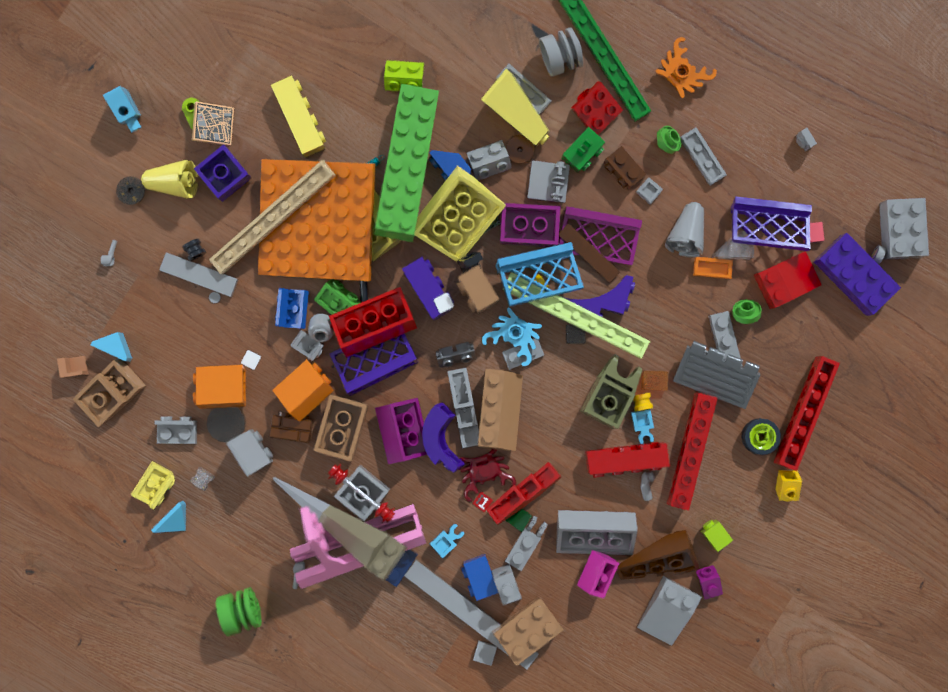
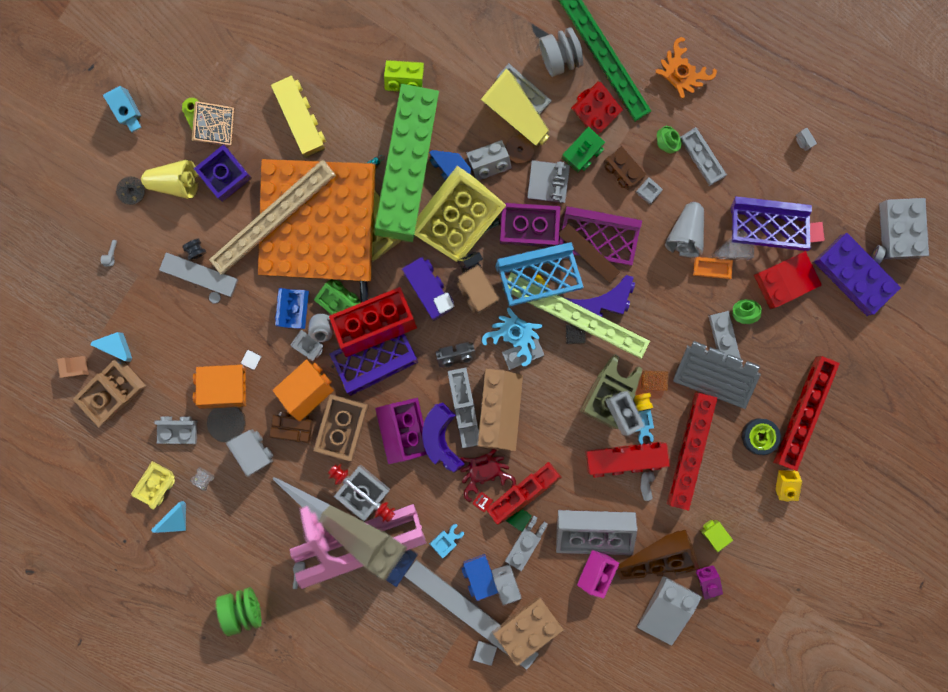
none -> light grey brick [605,391,645,435]

